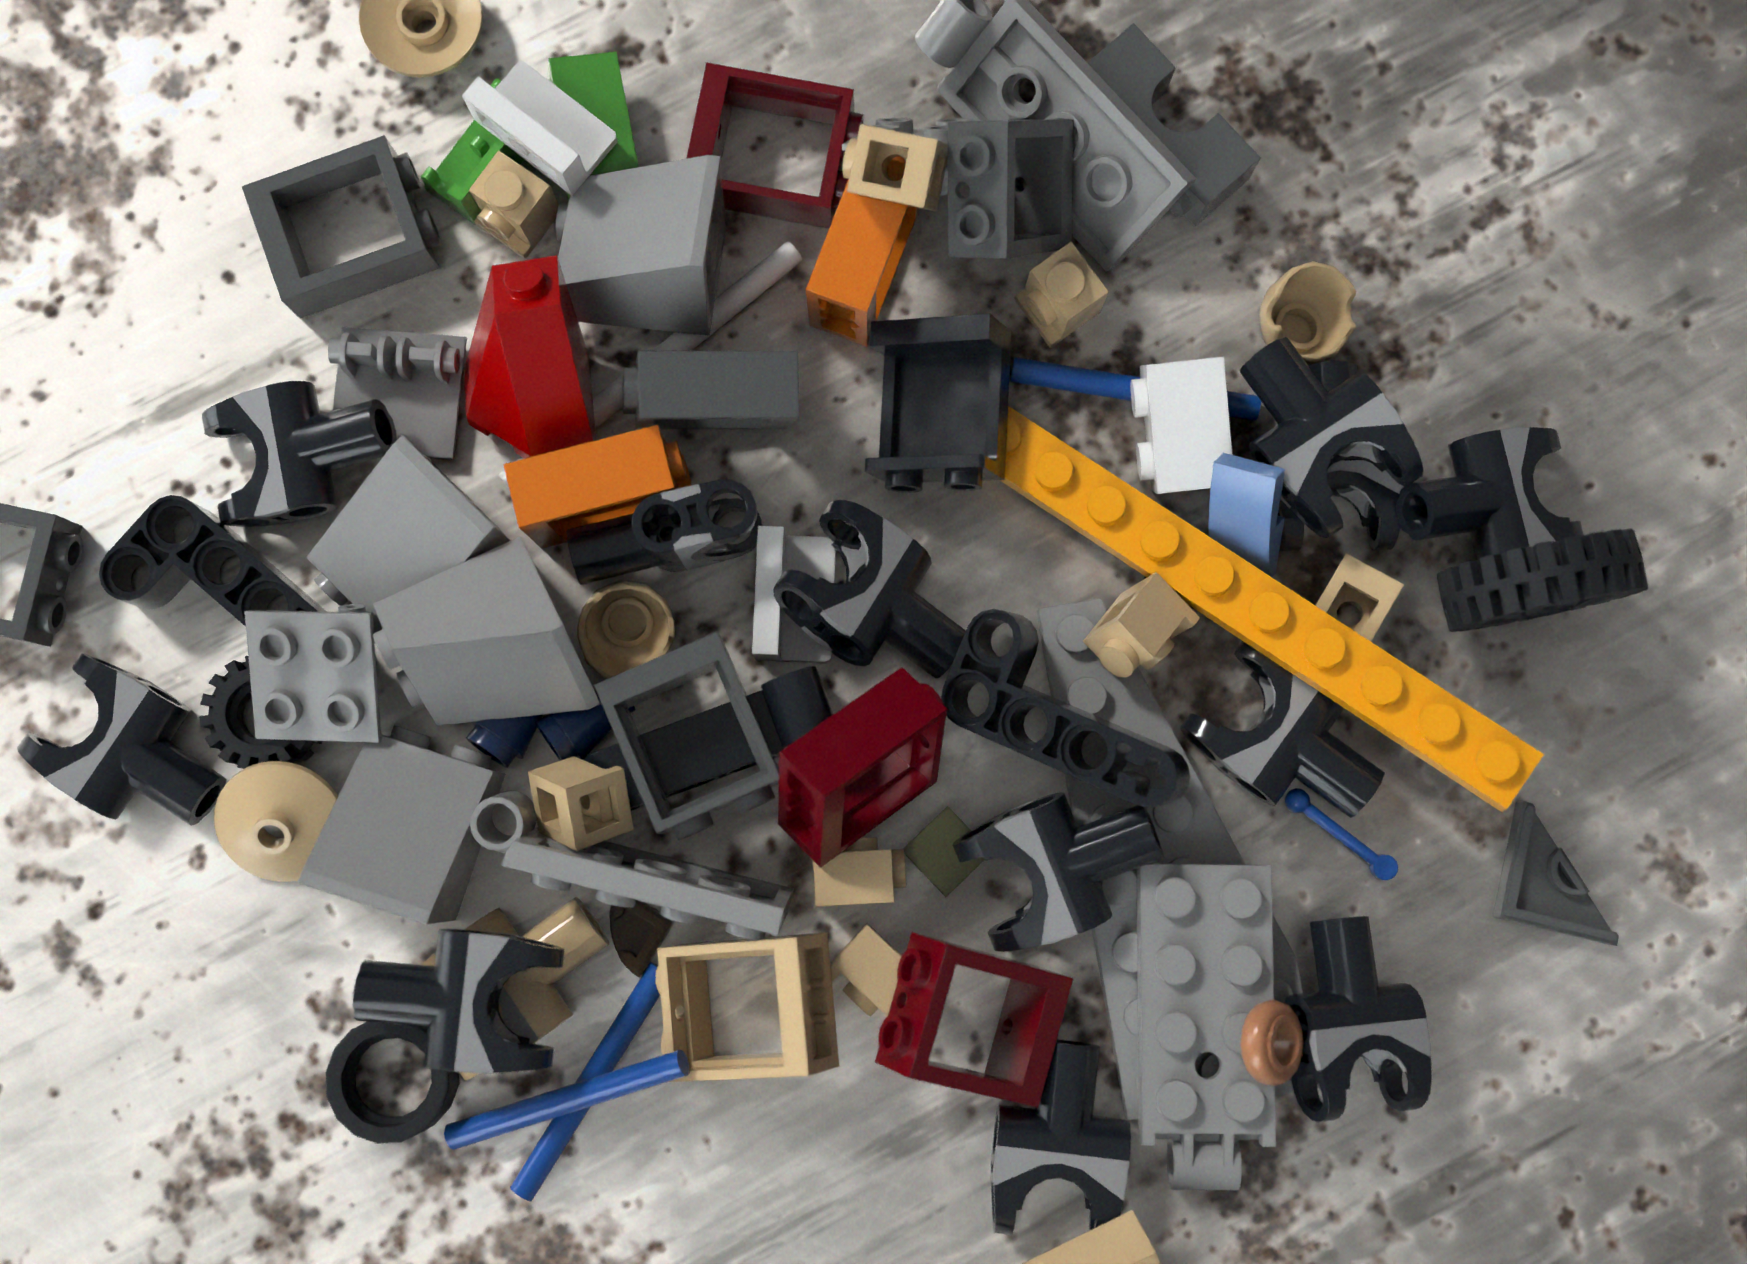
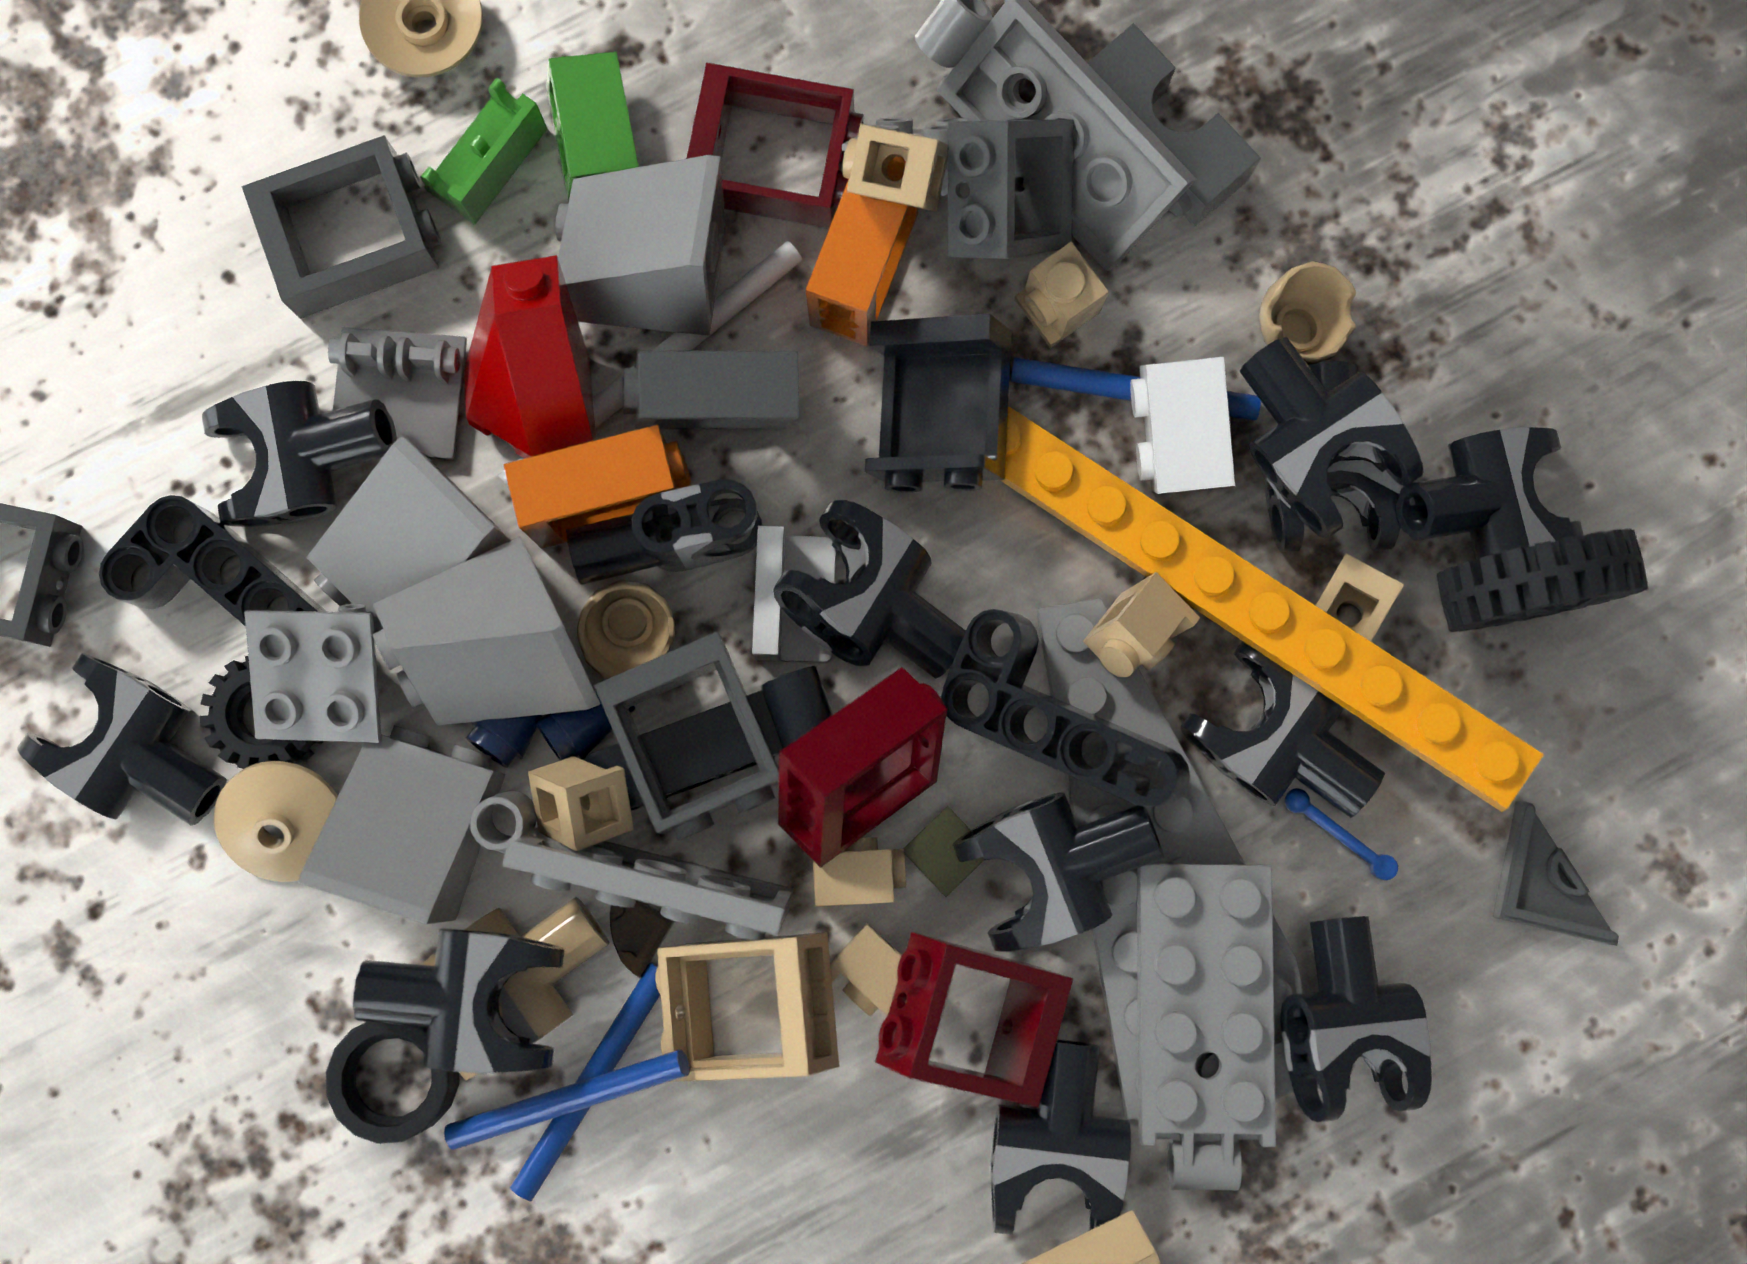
white panel [462,61,618,196] -> none
tan brick [469,150,559,259] -> none
medium blue slope [1208,453,1285,577] -> none
nougat piece [1240,1000,1303,1086] -> none

